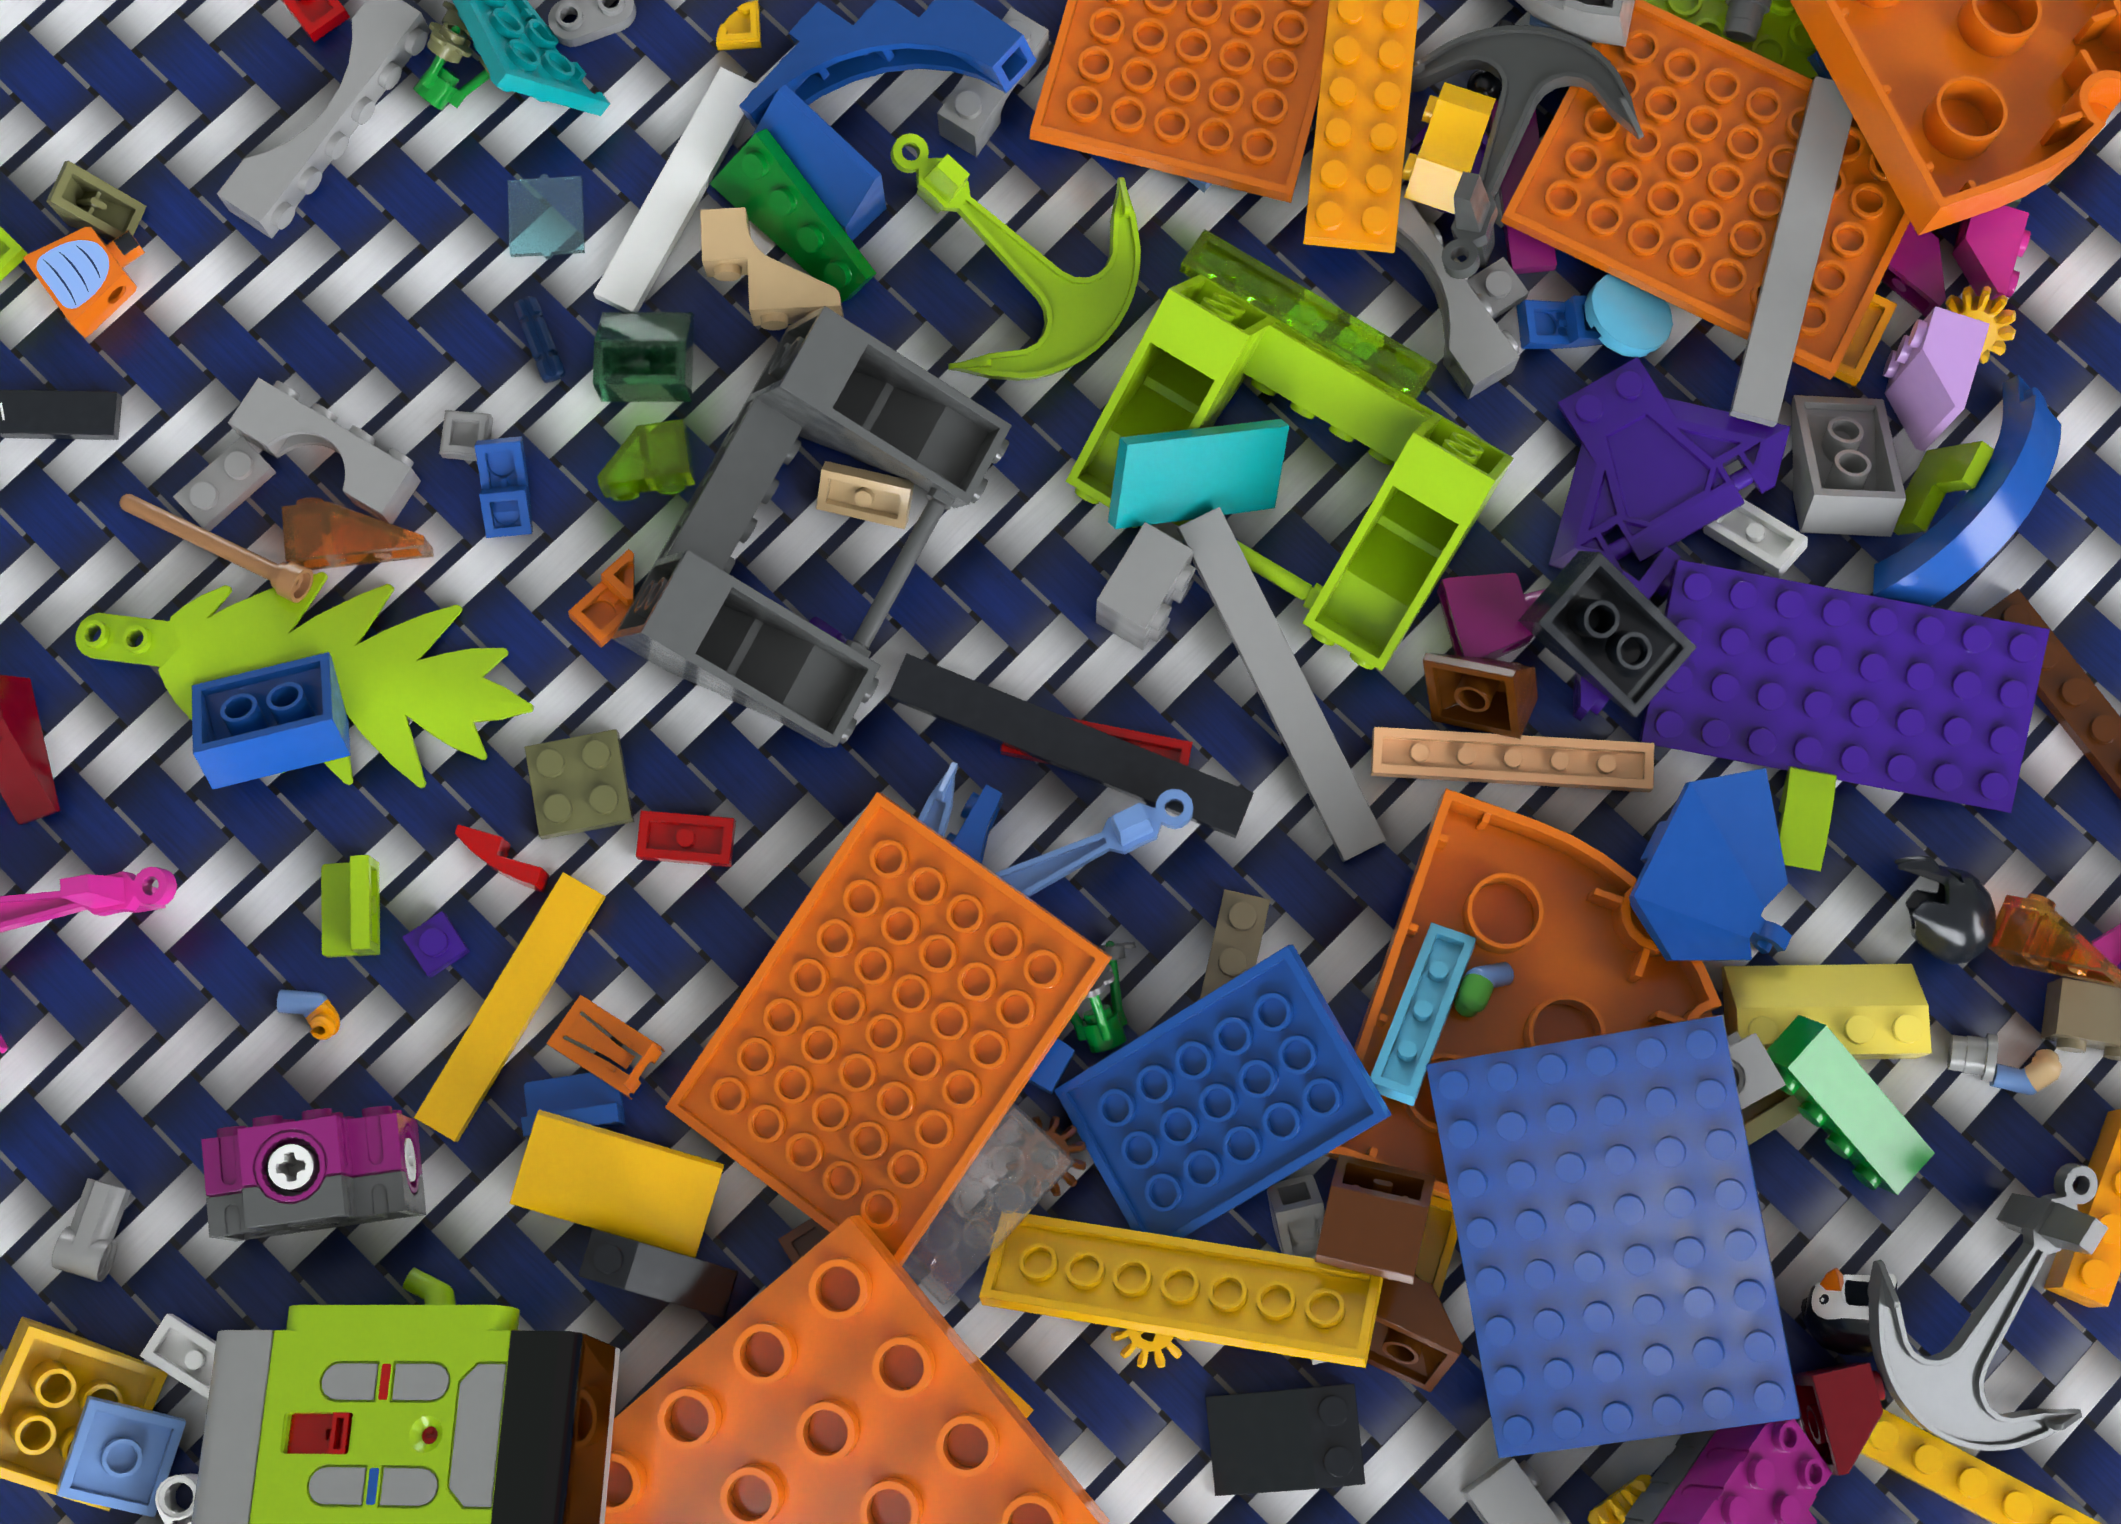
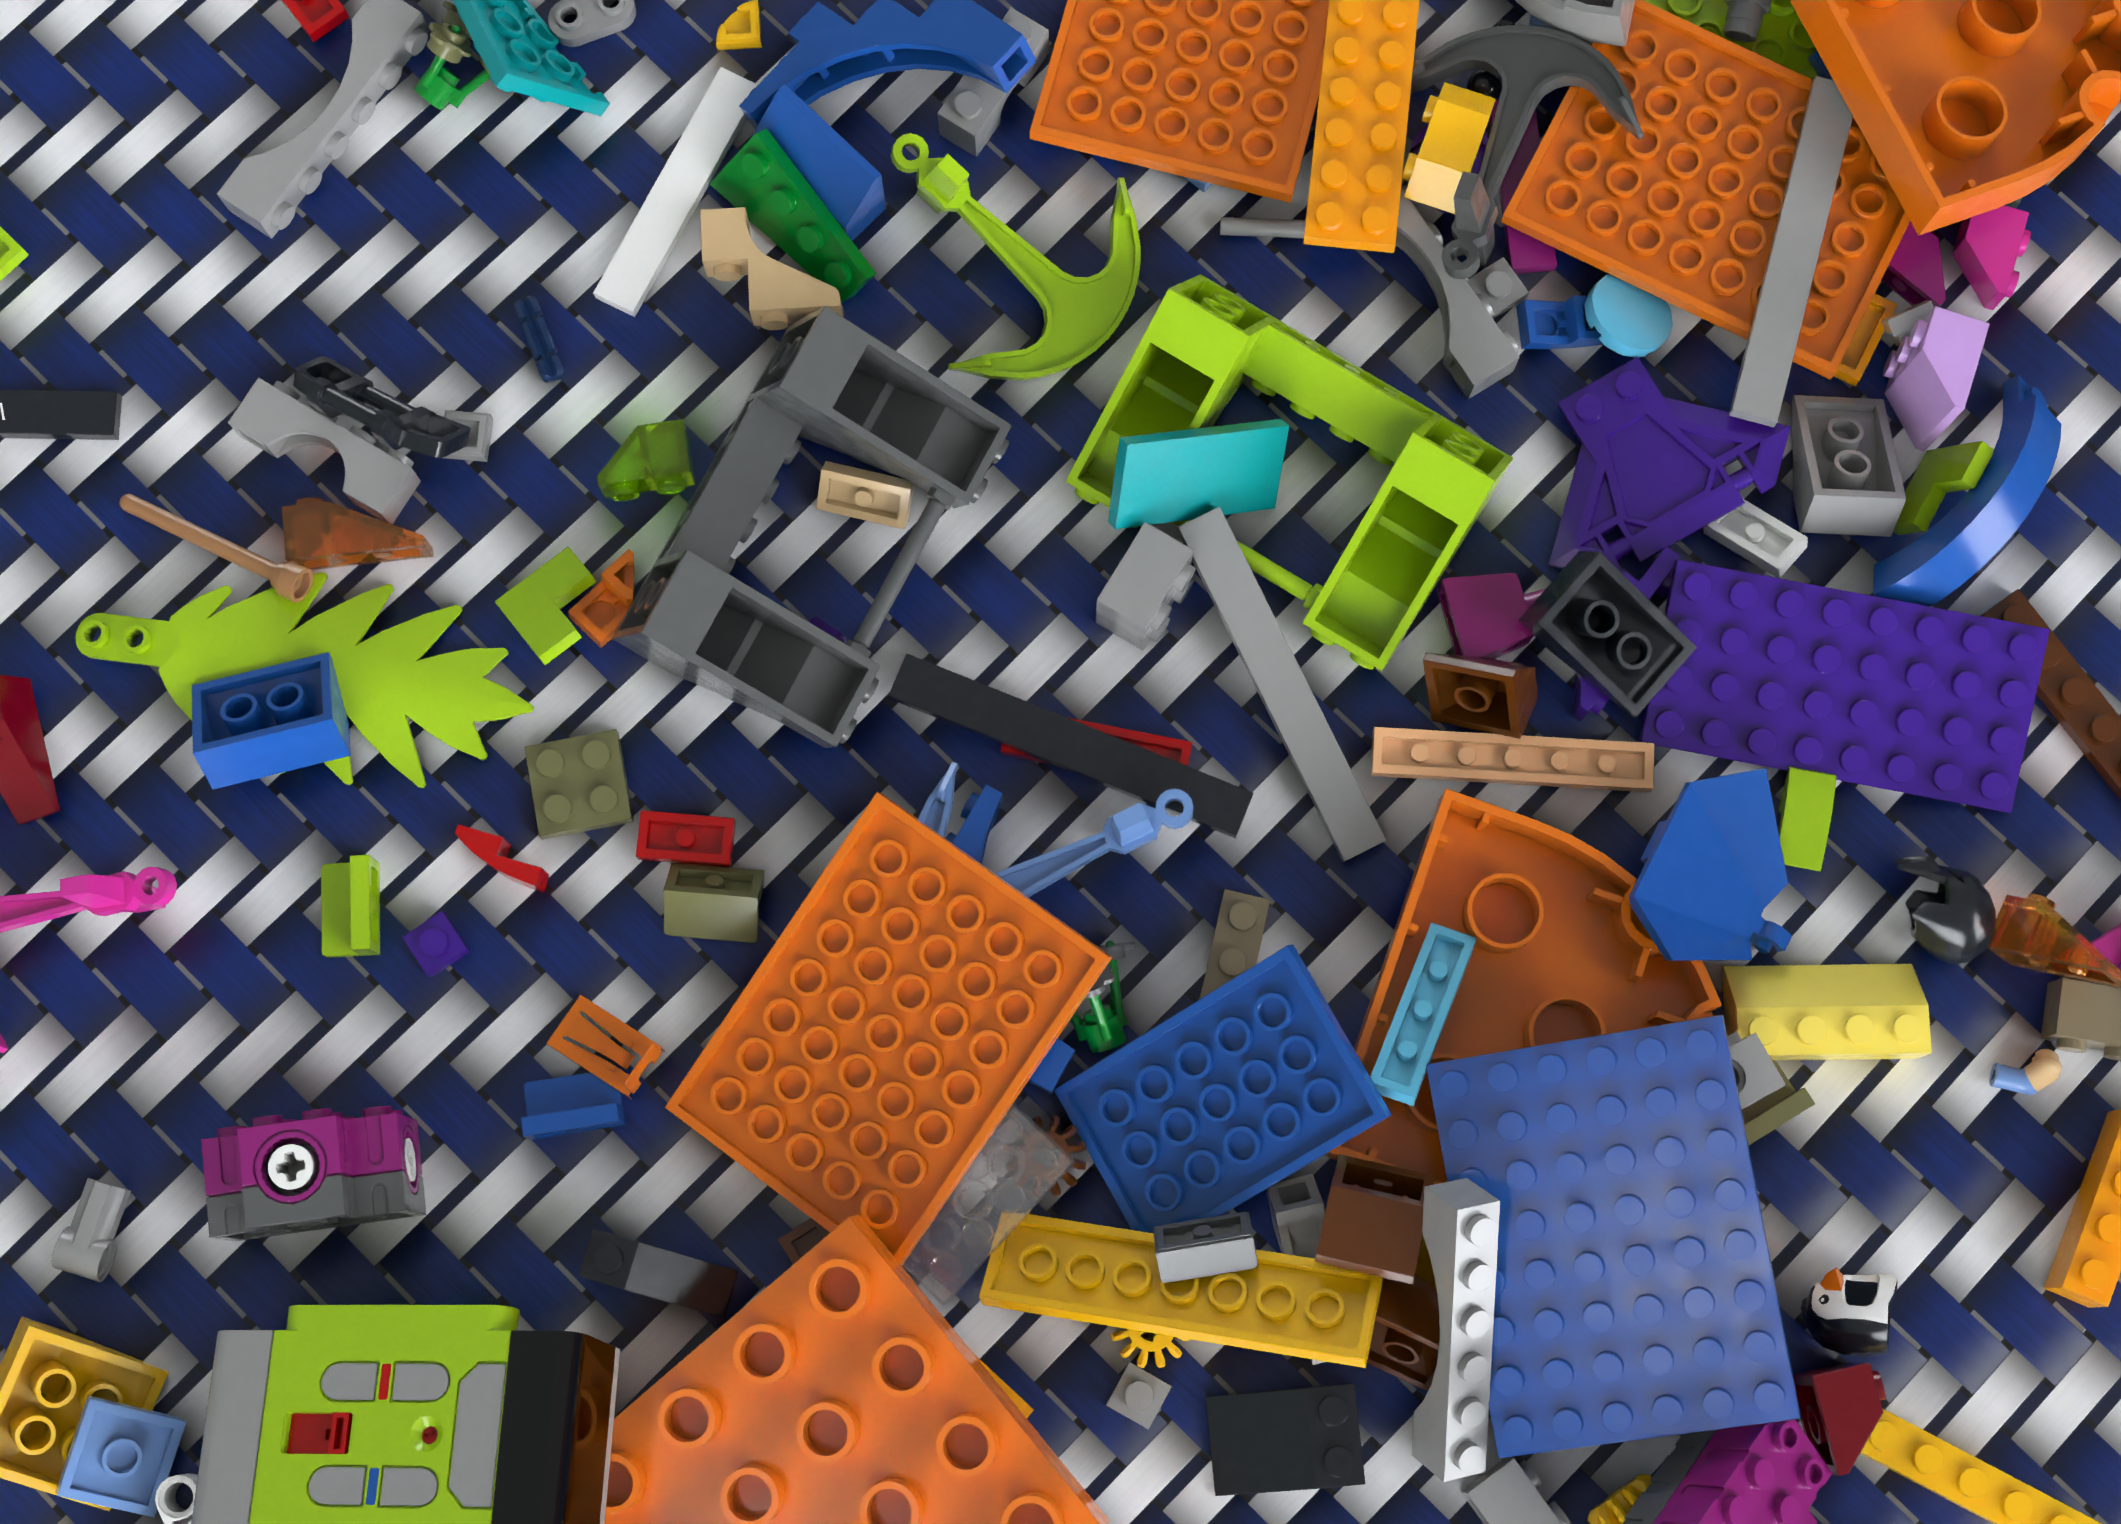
torso [23,226,145,338] -> none
olive slope [46,161,147,241] -> none
white plate [140,1314,216,1399] -> none
light grey plate [173,436,277,531] -> none
arm [277,989,340,1040] -> none
lime arm [403,1267,456,1305] -> none
yellow tile [414,872,606,1142] -> none
blue slope [474,436,533,538] -> none
clear light blue piece [508,174,585,259] -> none
yellow tile [509,1109,724,1258] -> none
clear green slope [593,312,694,402] -> none
clear neon green plate [1180,229,1437,401] -> none
bright green arm [1454,962,1514,1017] -> none
brick [1766,1015,1935,1195] -> none
piece [1867,1163,2108,1451] -> none
yellow gear [1946,286,2016,364] -> none
light grey piece [1947,1033,1998,1082] -> none
none -> black bar [293,356,471,458]
none -> lime tile [494,546,596,665]
none -> olive panel [663,862,764,943]
none -> light grey plate [1106,1362,1172,1430]
none -> slope [1153,1211,1258,1283]
none -> light grey bar [1220,217,1306,238]
none -> light grey arch [1412,1178,1500,1482]
none -> light grey slope [1882,300,1934,346]

